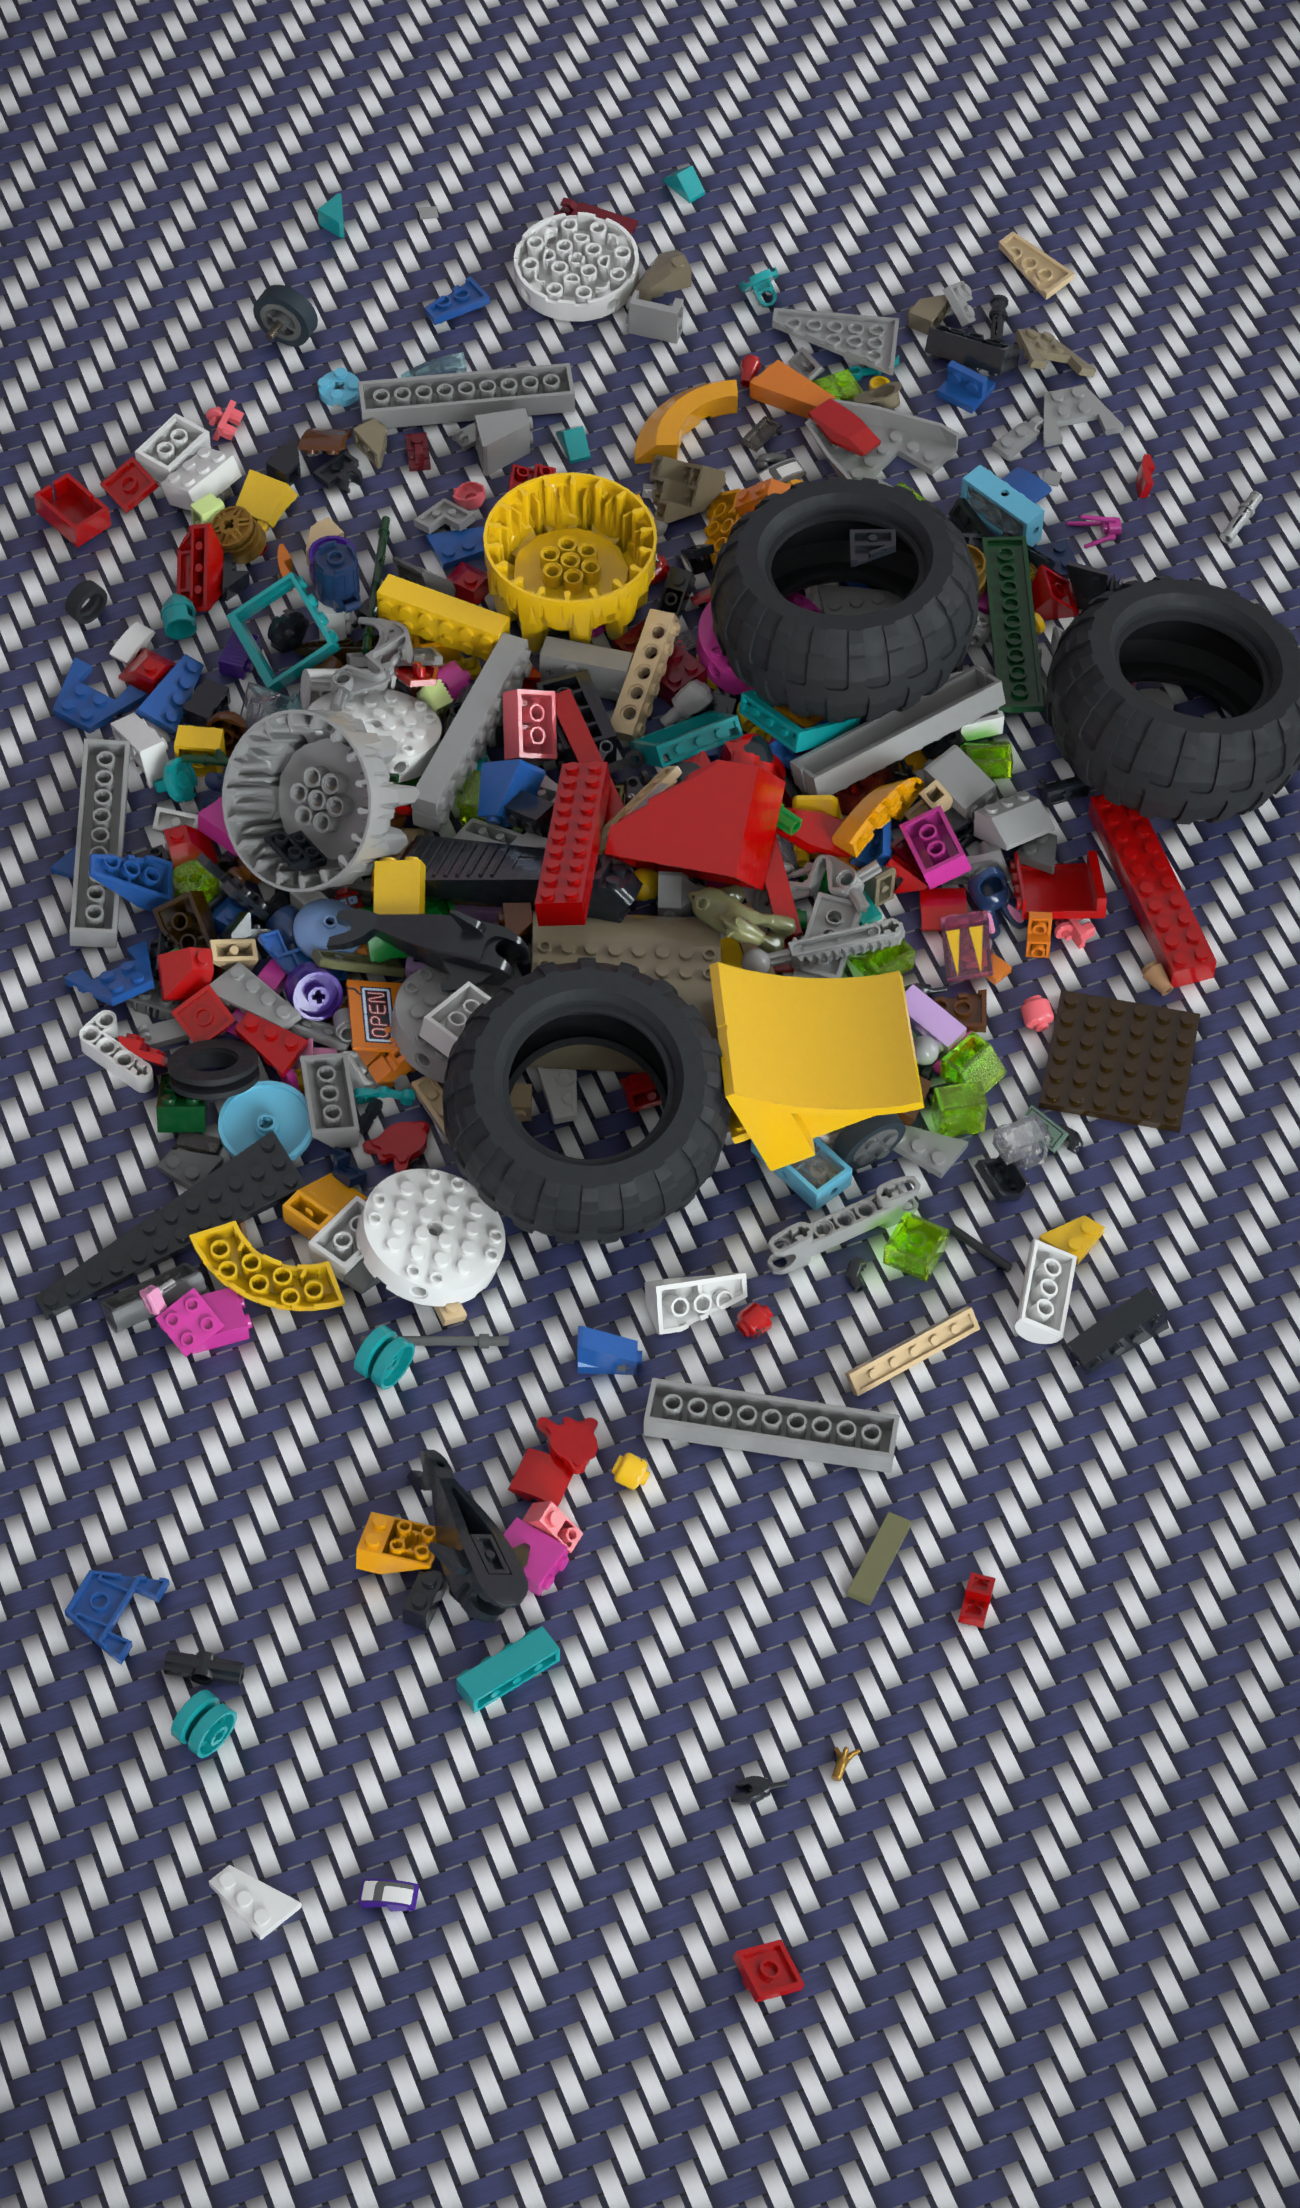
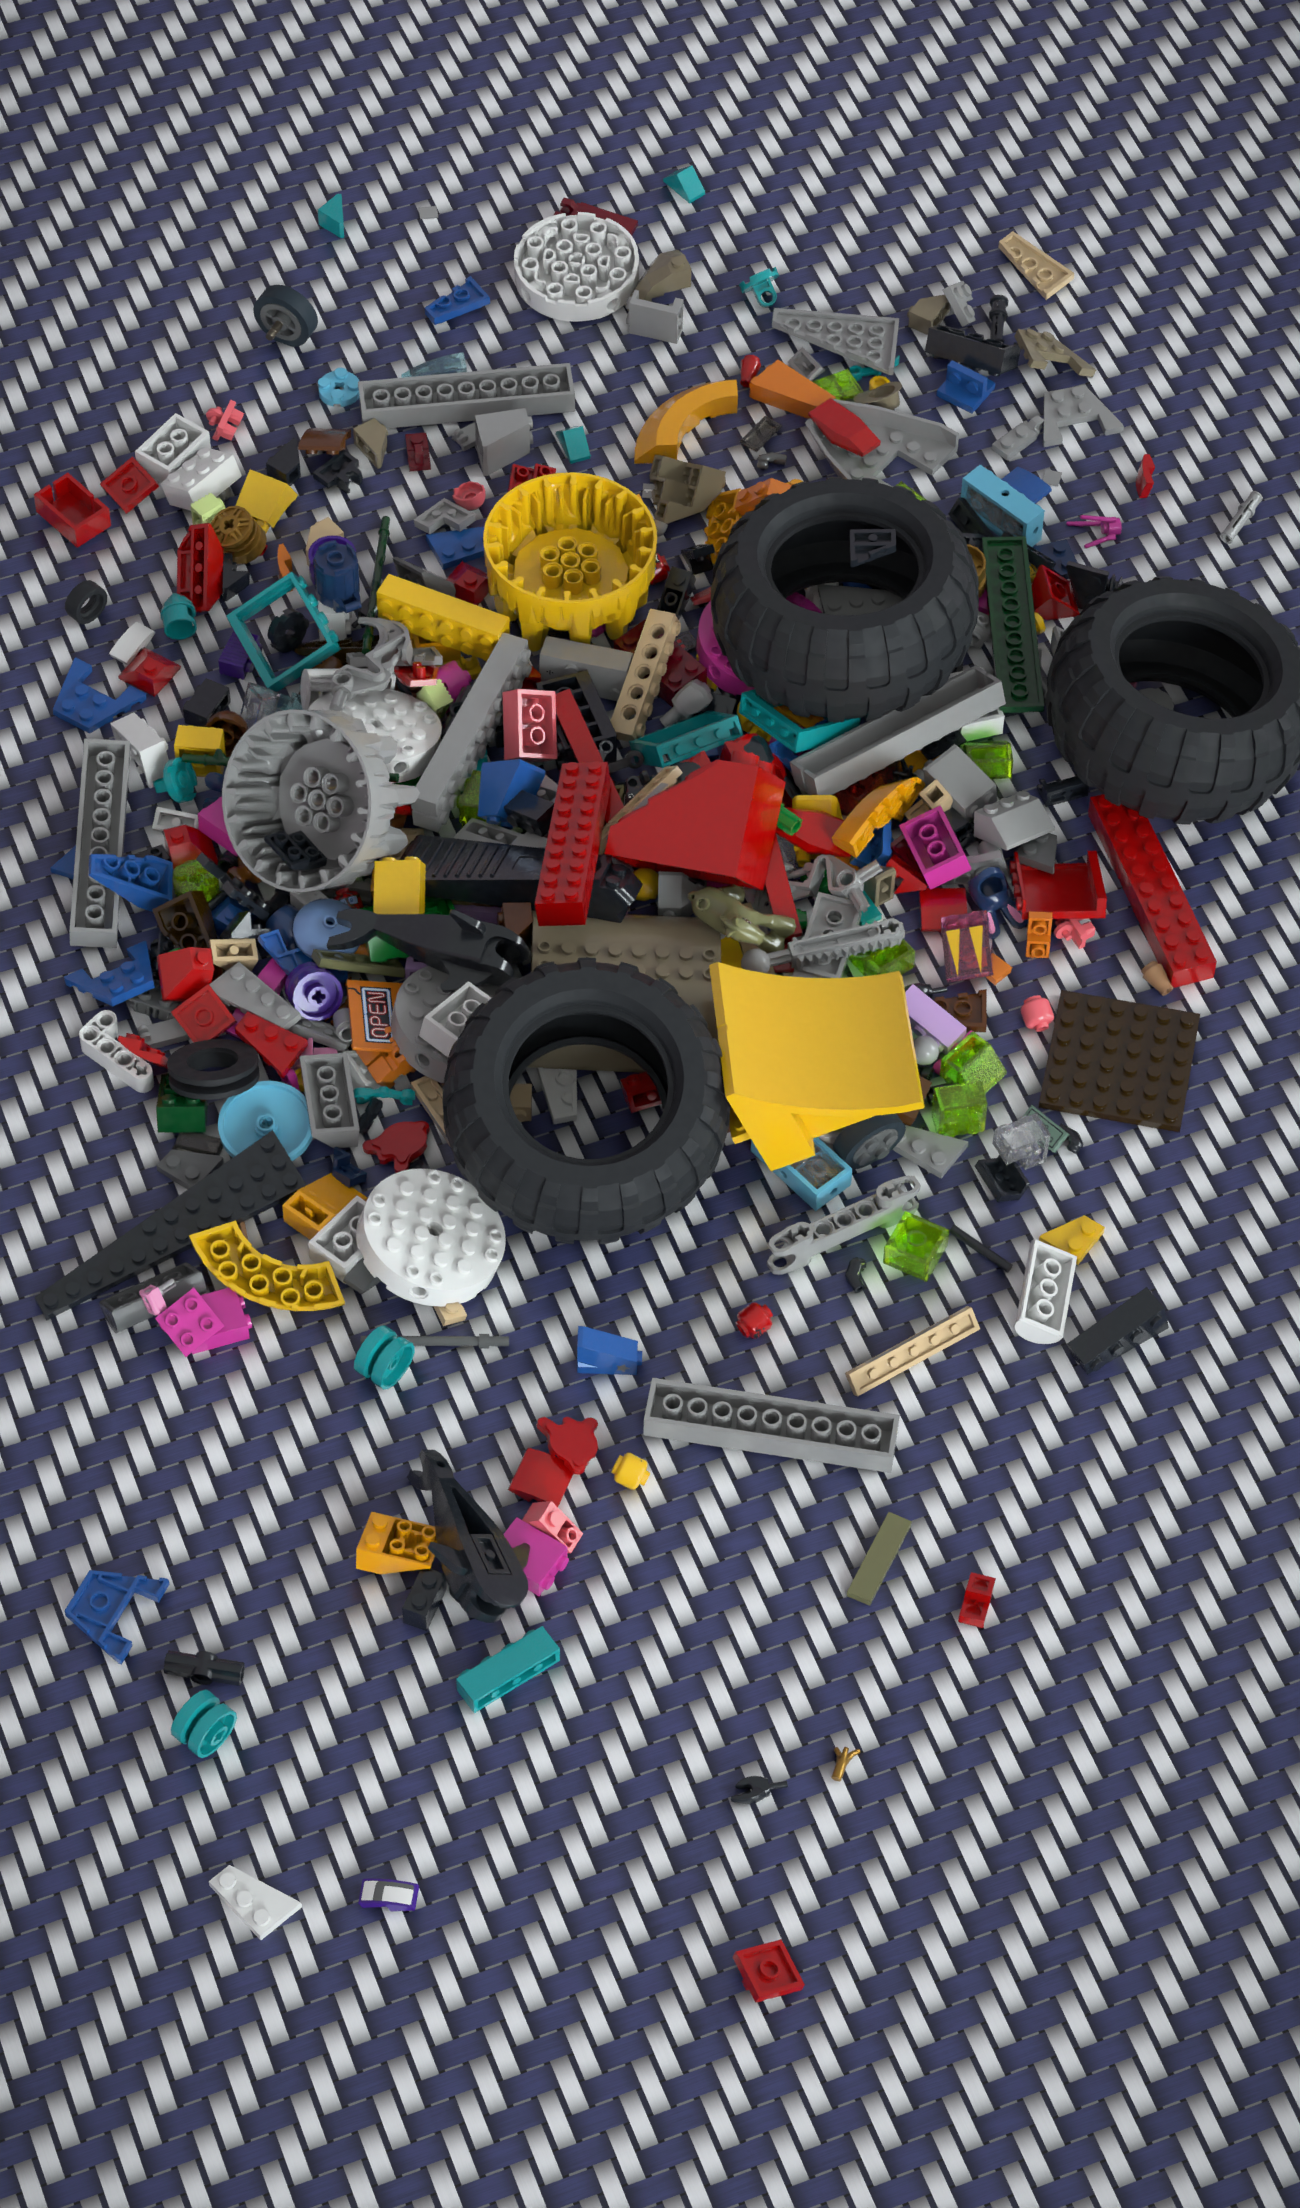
blue wing [134,654,204,735] -> none
white wedge [644,1272,748,1335] -> none
slope [756,457,807,483] -> none

